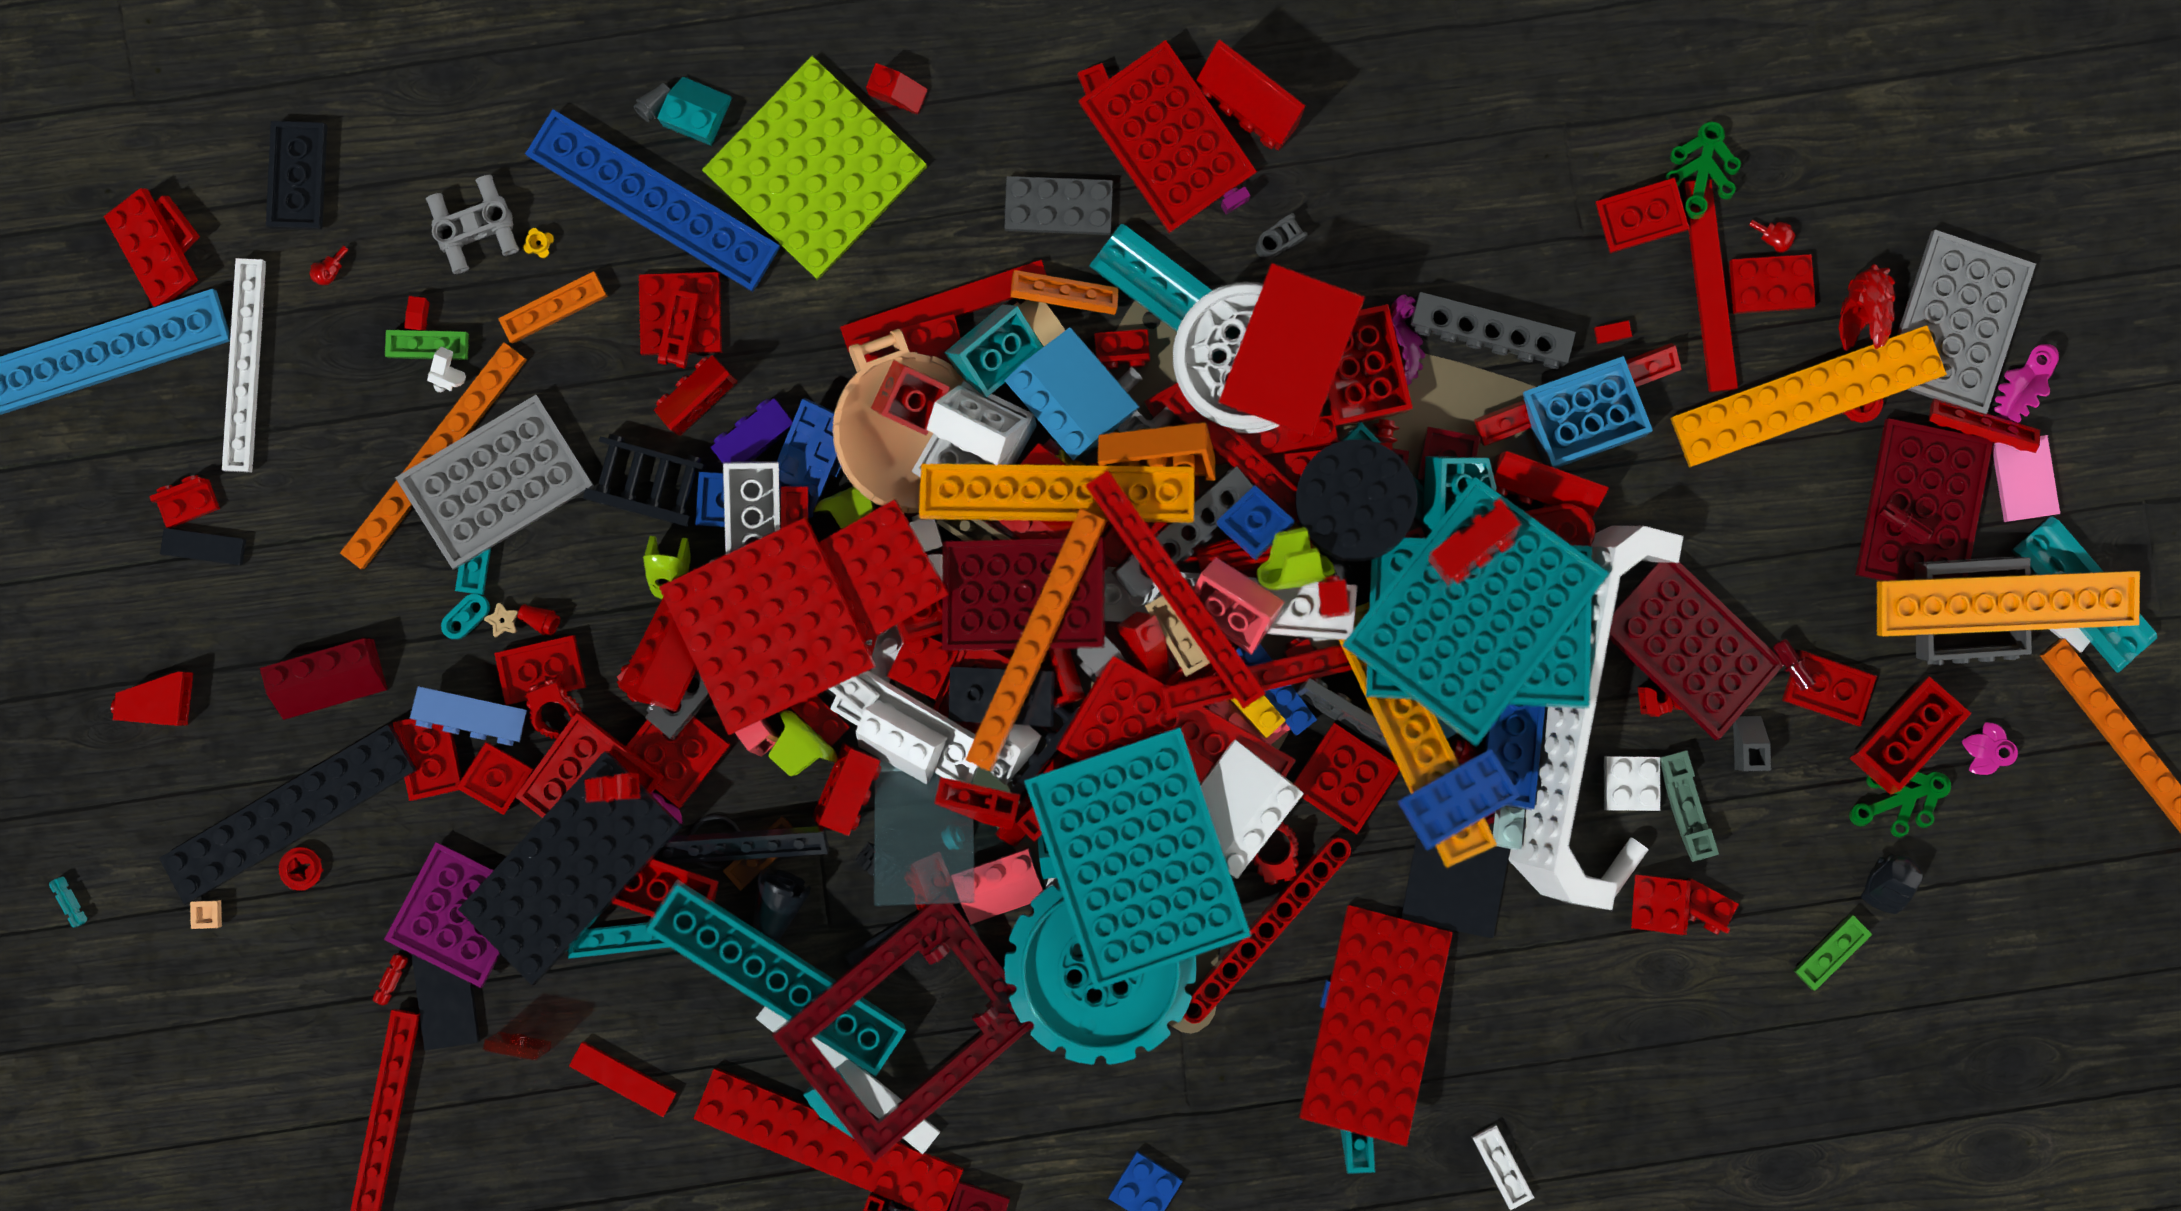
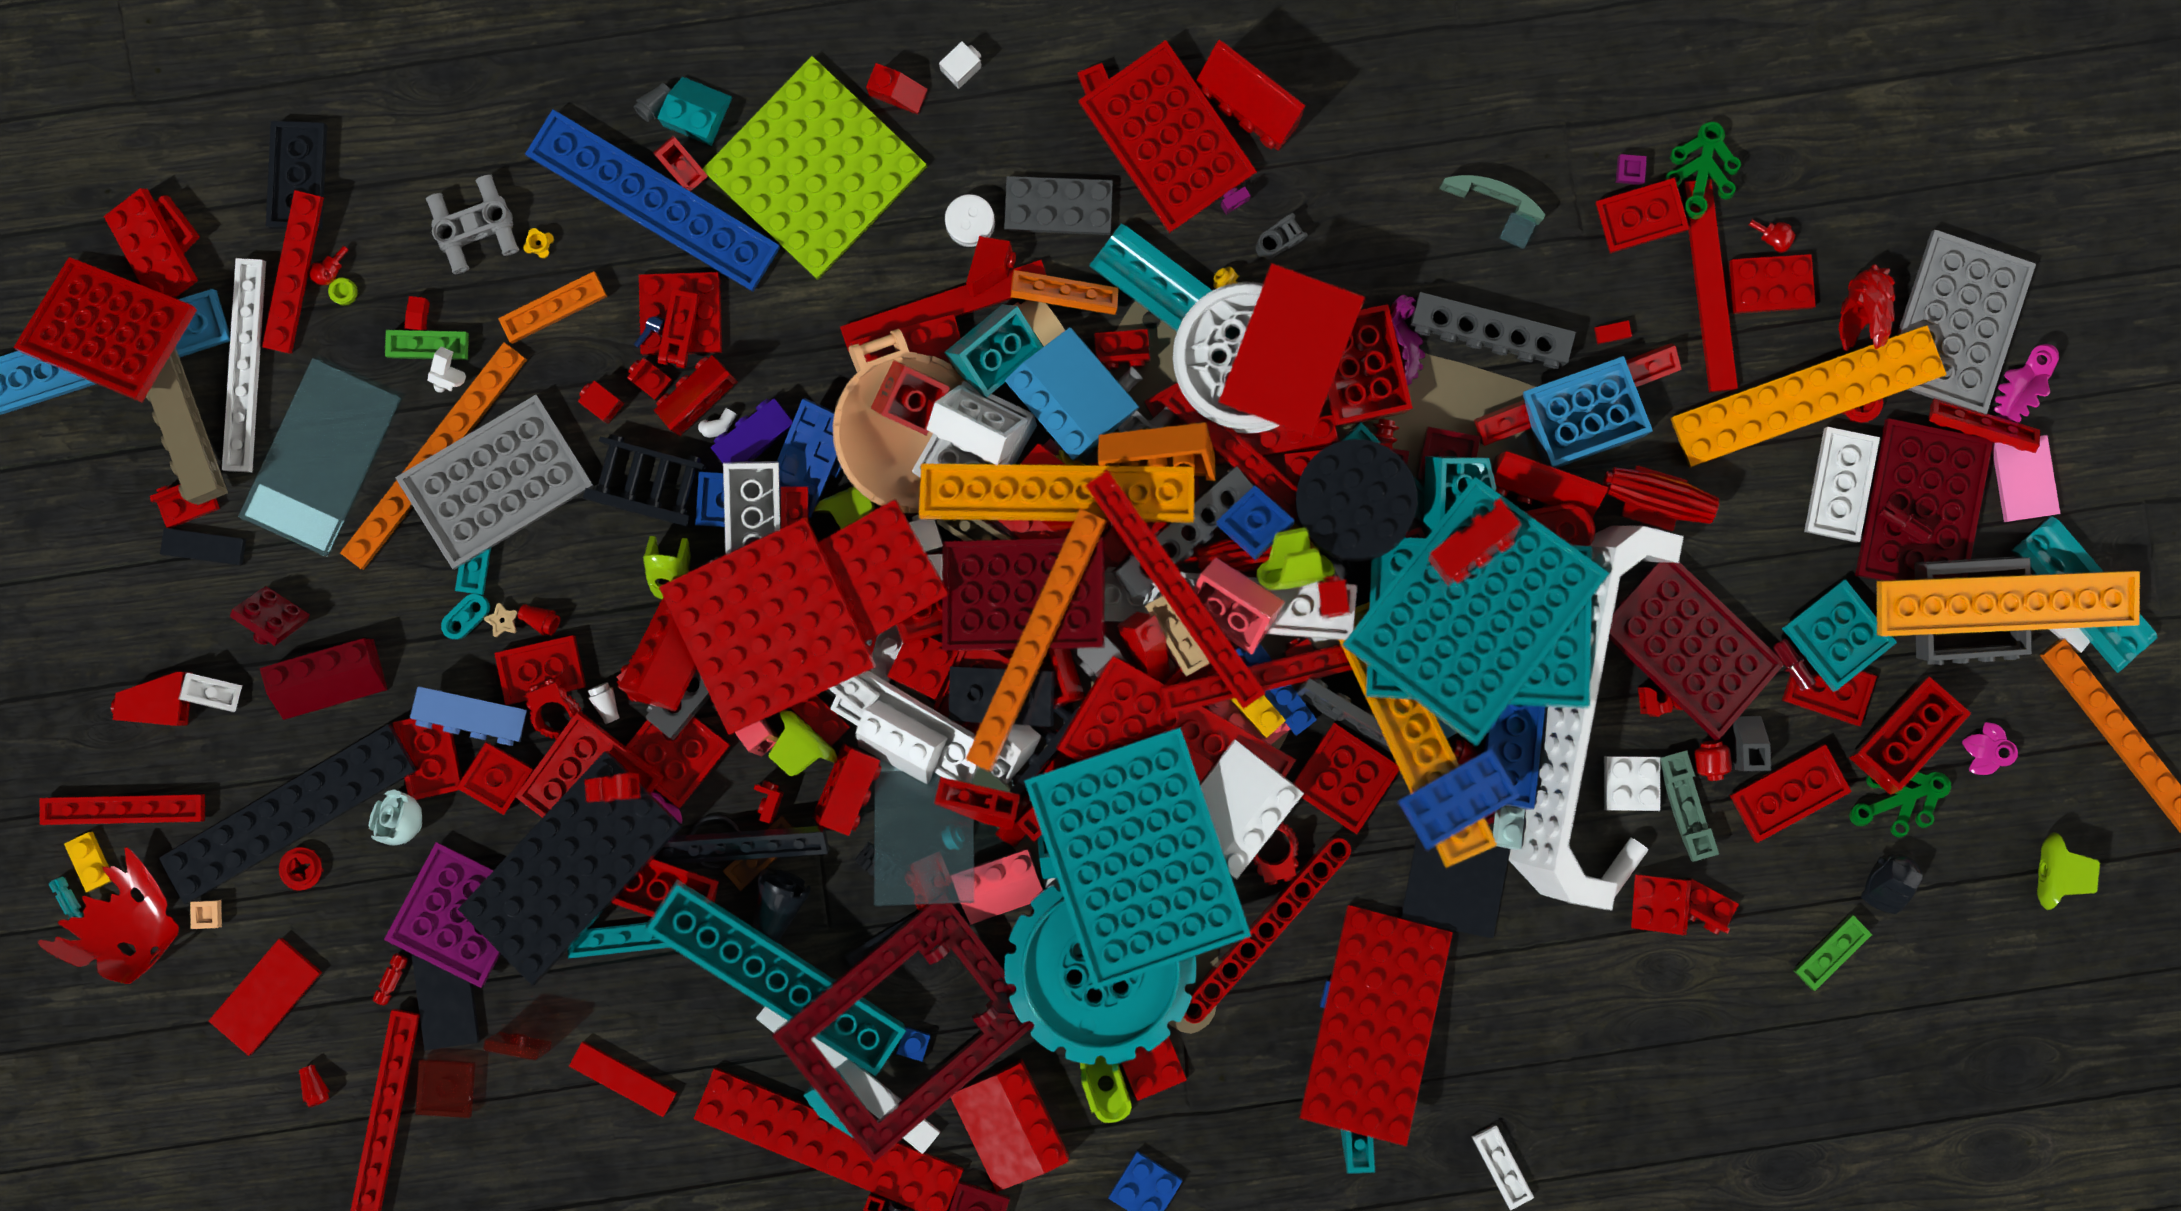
none -> red plate [13,257,197,402]
none -> red piece [38,847,179,984]
none -> red plate [40,794,205,825]
none -> yellow plate [64,832,112,892]
none -> dark tan brick [146,347,228,505]
none -> white plate [179,673,242,712]
none -> red tile [209,938,323,1056]
none -> dark red plate [230,586,310,646]
none -> clear light blue piece [238,358,401,557]
none -> red plate [262,190,324,354]
none -> red cone [298,1065,330,1108]
none -> lime tile [328,277,358,305]
none -> light aqua cylinder [369,790,422,846]
none -> clear red plate [415,1059,475,1118]
none -> red brick [578,381,625,424]
none -> white cone [588,682,620,724]
none -> red bracket [627,358,673,401]
none -> dark blue hand [634,316,665,348]
none -> red slope [654,136,708,192]
none -> white arm [698,408,737,438]
none -> red bracket [754,780,784,824]
none -> blue plate [897,1026,931,1062]
none -> white brick [939,42,982,89]
none -> white head [945,194,995,247]
none -> red slope [951,1058,1069,1192]
none -> red slope [966,236,1016,296]
none -> lime piece [1080,1056,1132,1123]
none -> red plate [1122,1036,1187,1101]
none -> yellow plate [1213,267,1239,289]
none -> sand green slope [1439,175,1545,225]
none -> clear light blue tile [1499,213,1536,249]
none -> red plate [1602,465,1719,532]
none -> magenta plate [1616,154,1647,185]
none -> red head [1695,740,1732,781]
none -> red plate [1729,744,1852,843]
none -> teal plate [1782,579,1897,692]
none -> white plate [1804,427,1880,542]
none -> lime piece [2037,832,2100,910]

